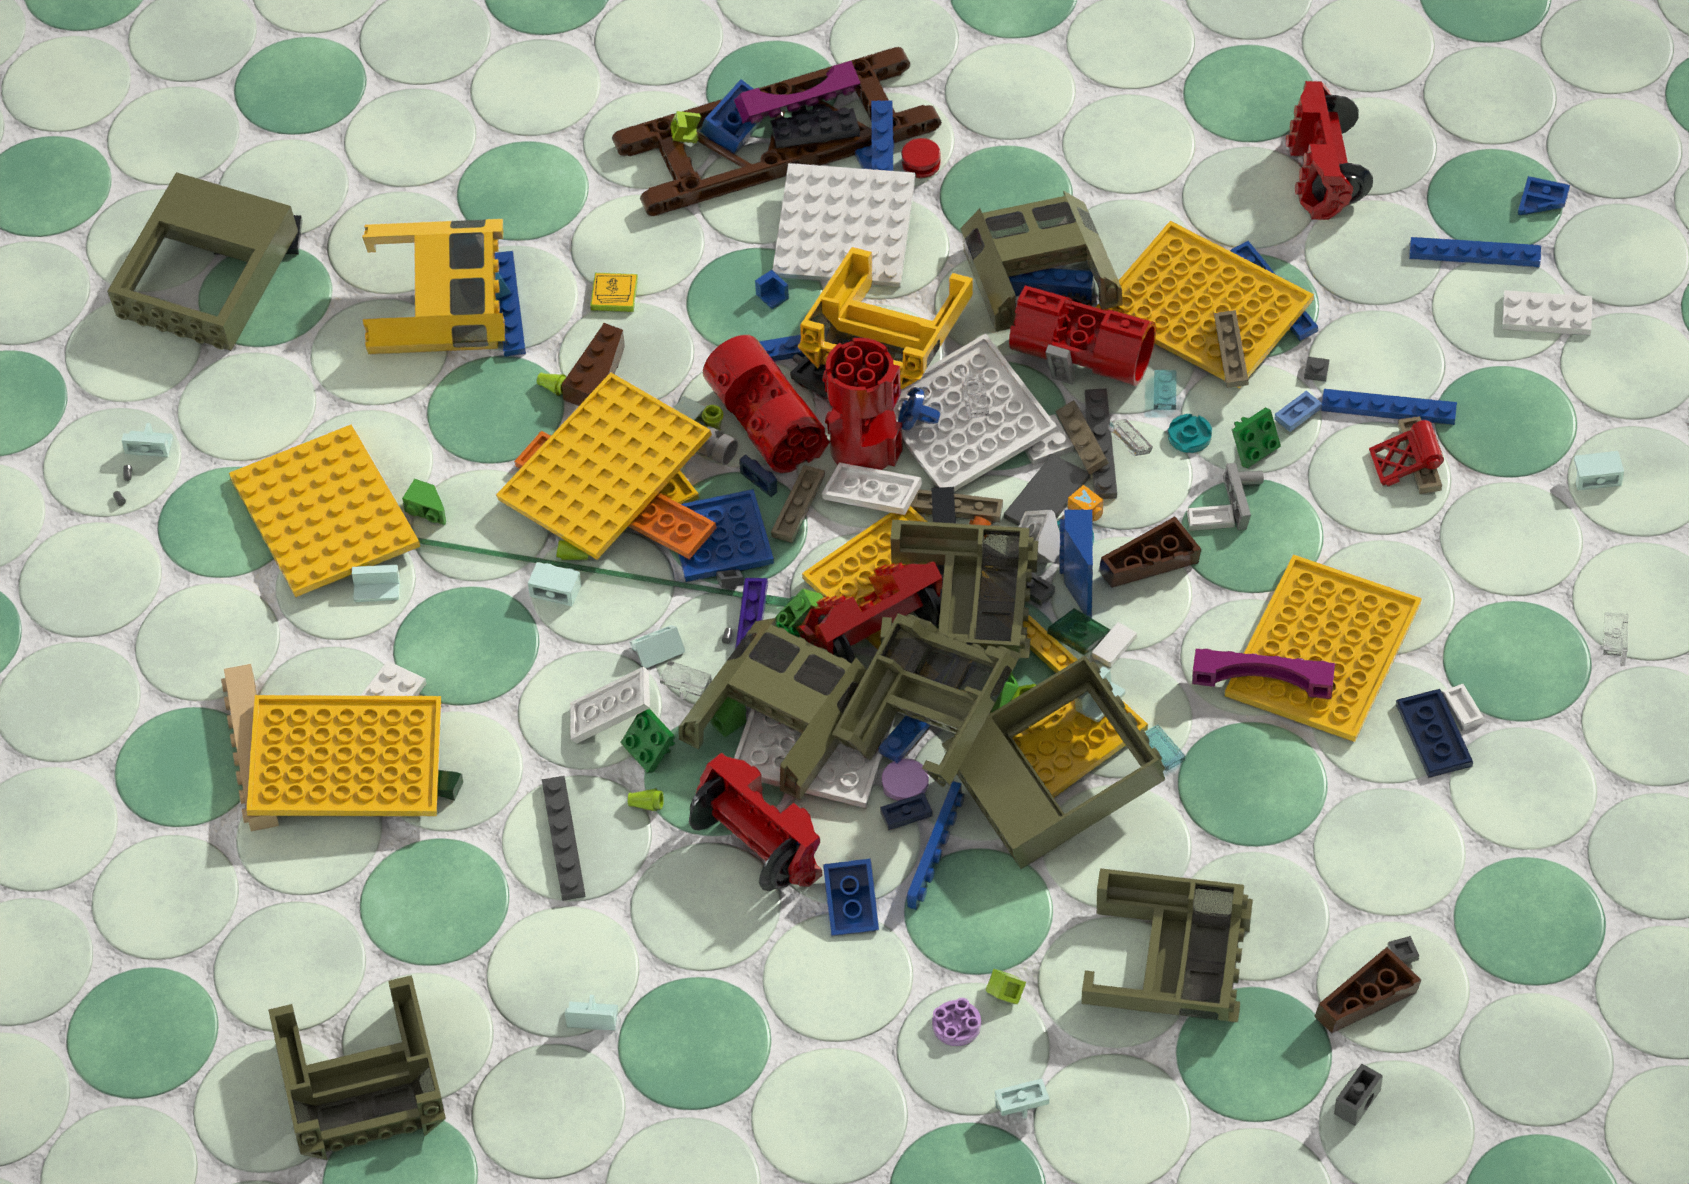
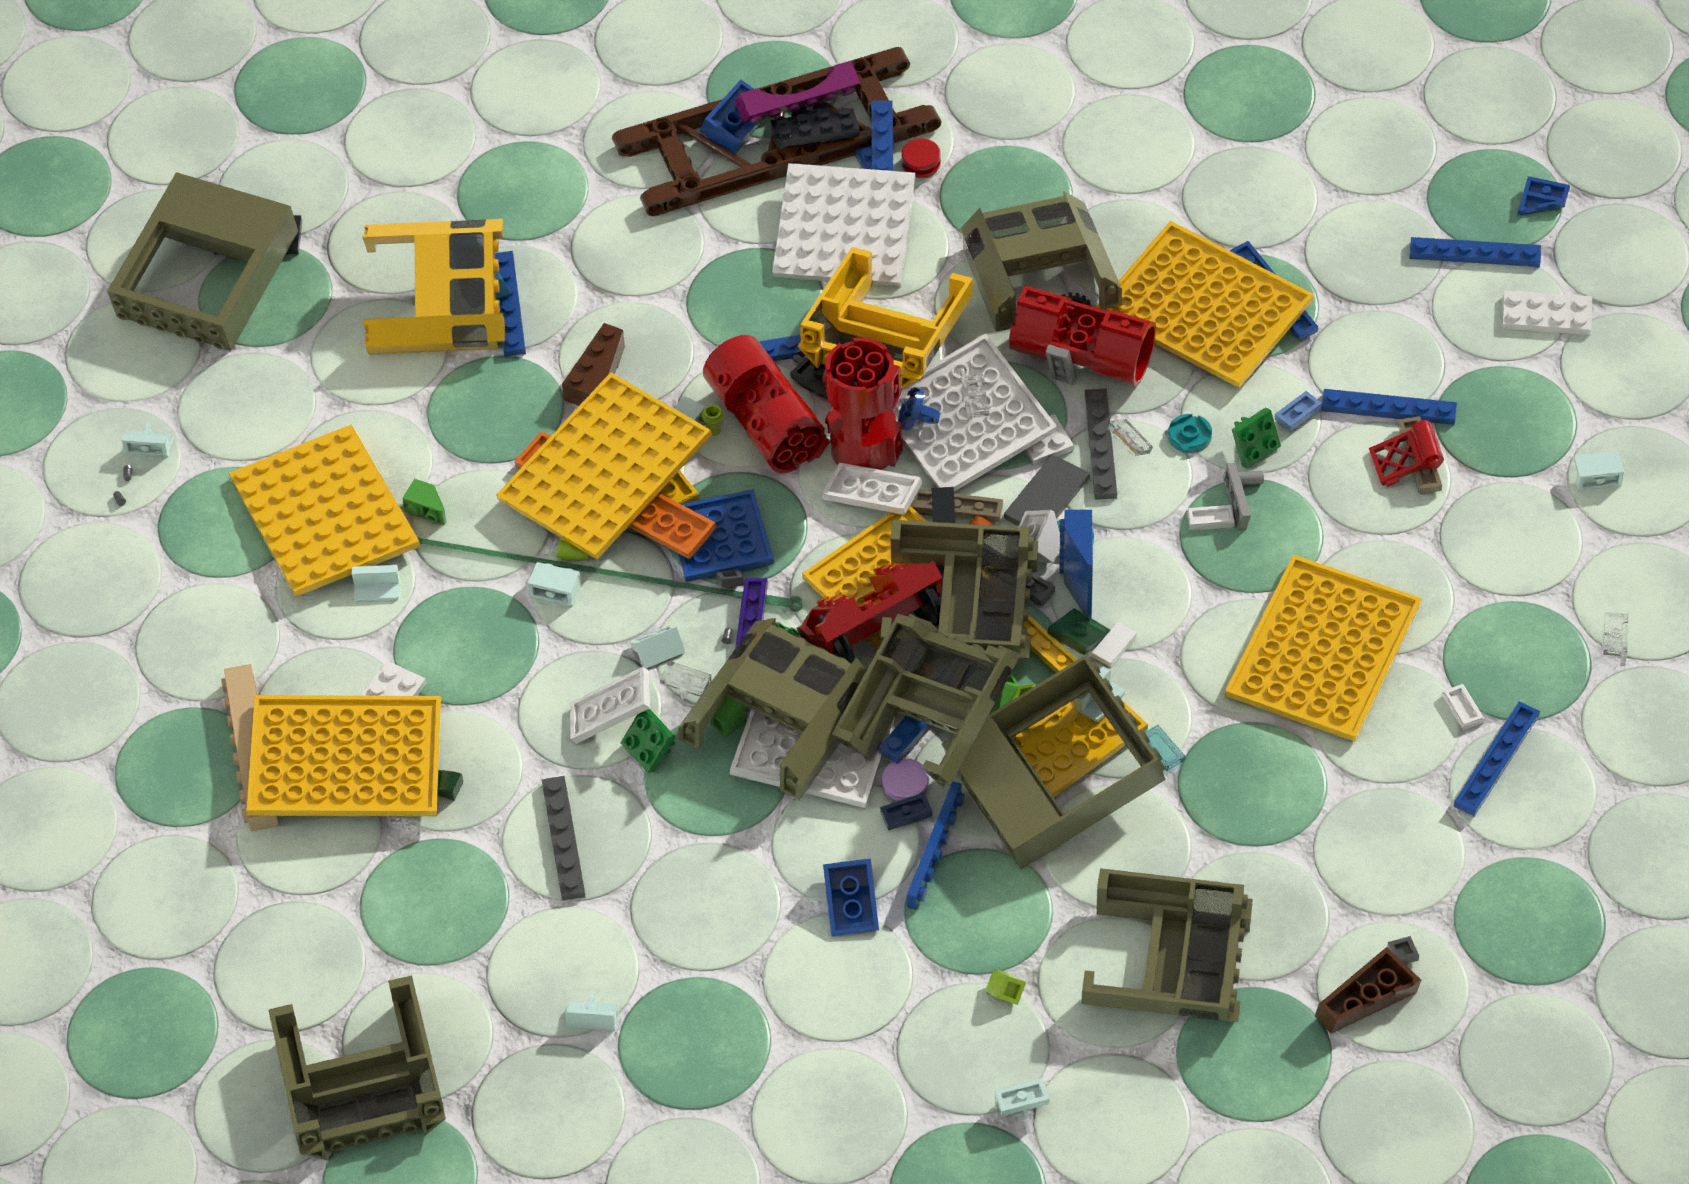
lime cone [536,372,566,396] -> none
yellow tile [590,273,638,312] -> none
lime cone [628,788,664,812] -> none
lime panel [671,111,701,143] -> none
red piece [689,753,823,891] -> none
light grey wheel [698,426,738,465] -> none
dark blue plate [739,454,778,497] -> none
blue panel [755,270,789,309] -> none
dark tan plate [771,465,825,543] -> none
bright green slope [775,589,823,630] -> none
lavender tile [932,998,981,1046] -> none
blue slope [1008,266,1095,304] -> none
dark tan plate [1055,400,1109,474] -> none
light orange brick [1068,485,1103,522] -> none
reddish brown wedge [1099,516,1202,588] -> none
clear light blue plate [1154,370,1176,410] -> none
magenta arch [1192,648,1335,699] -> none
dark tan plate [1214,310,1249,388] -> none
red piece [1286,81,1373,220] -> none
dark grey plate [1304,357,1330,382] -> none
dark grey brick [1334,1063,1383,1126] -> none
dark blue tile [1396,689,1473,778] -> none
none -> blue plate [1453,701,1540,817]

